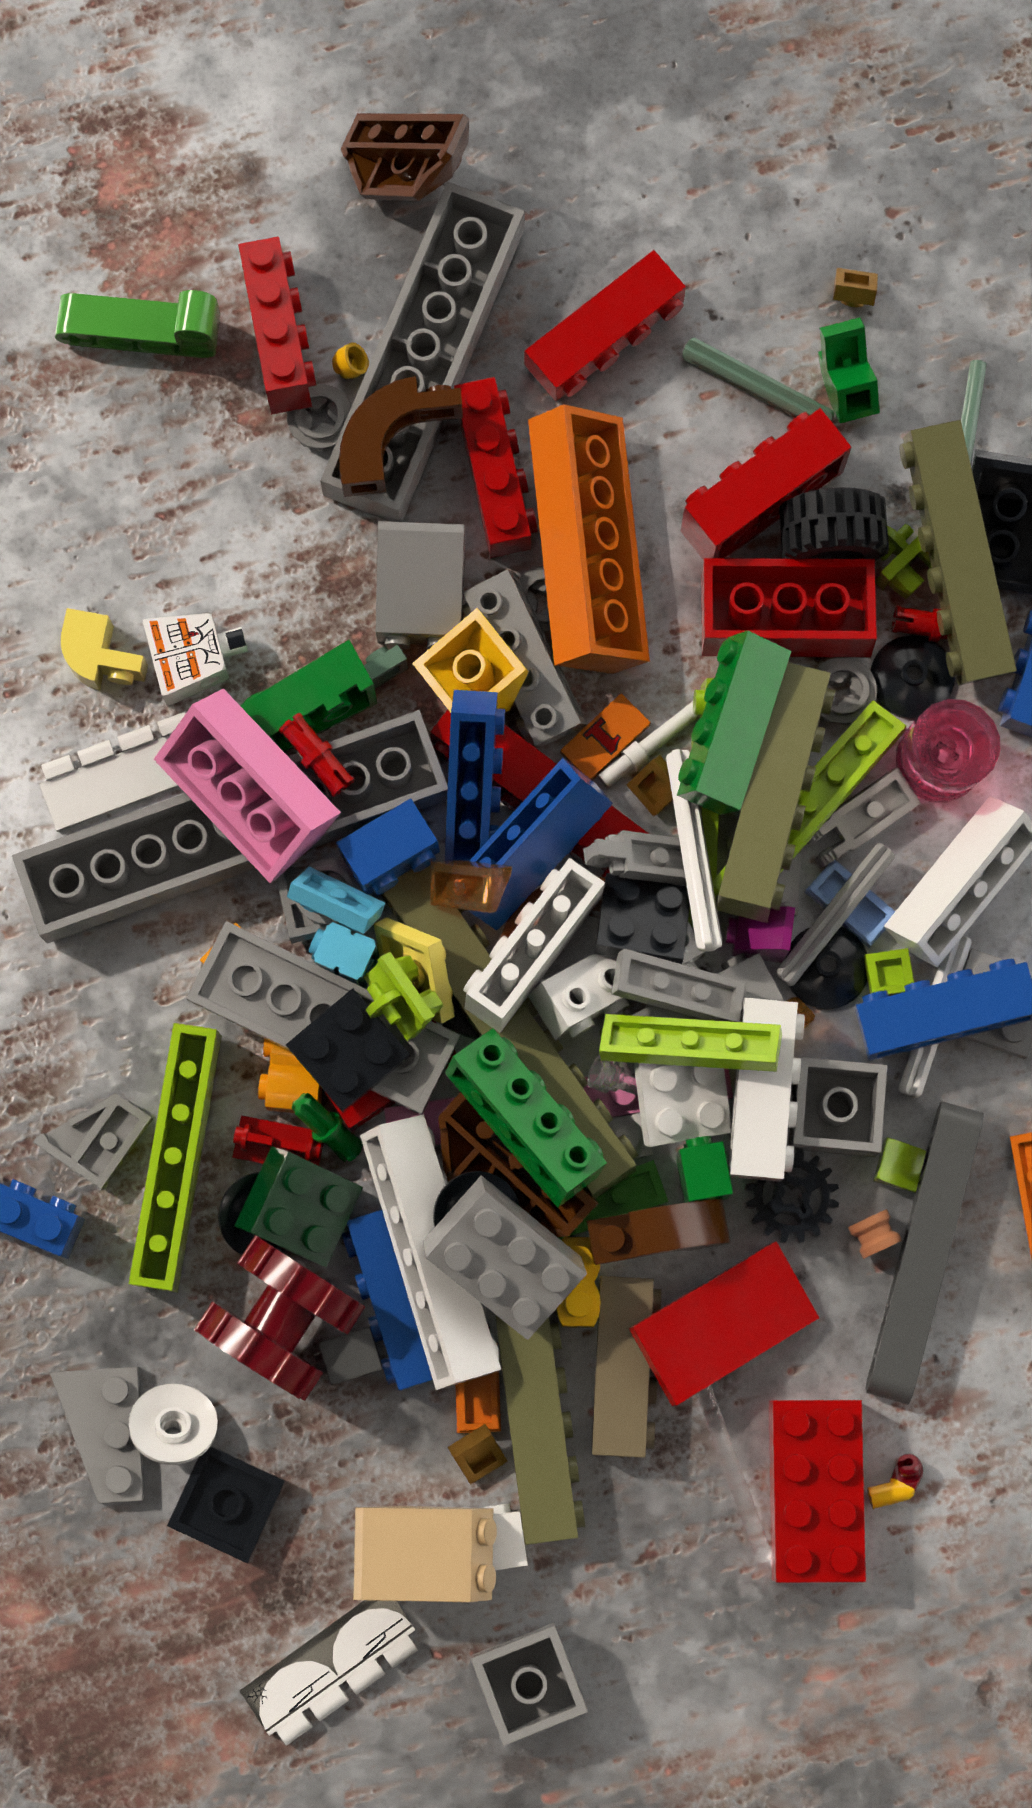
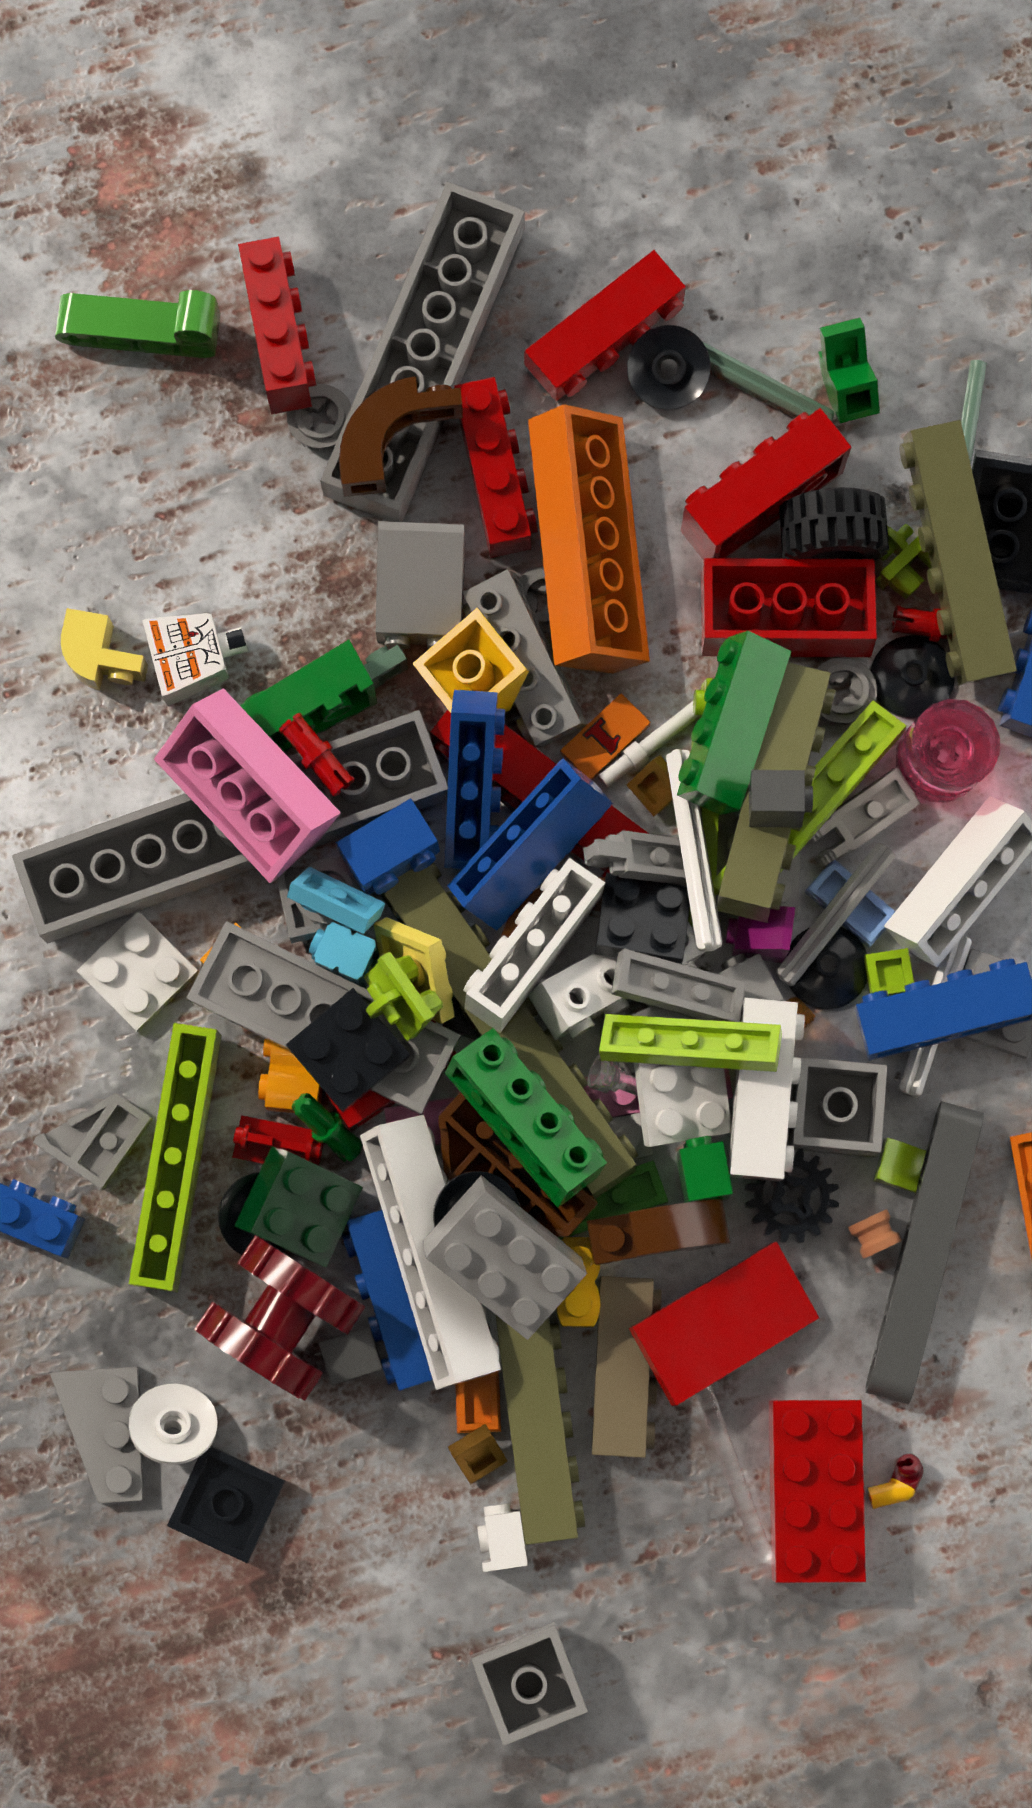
white windscreen [39,712,186,832] -> none
white windscreen [240,1600,419,1746] -> none
yellow hinge [332,342,369,379] -> none
reddish brown wedge [341,113,469,201] -> none
tan slope [353,1506,497,1602] -> none
clear orange slope [431,860,512,913] -> none
pearl gold plate [833,268,878,308] -> none
none -> white plate [77,911,199,1033]
none -> black dish [627,325,711,410]
none -> dark grey brick [749,770,813,828]

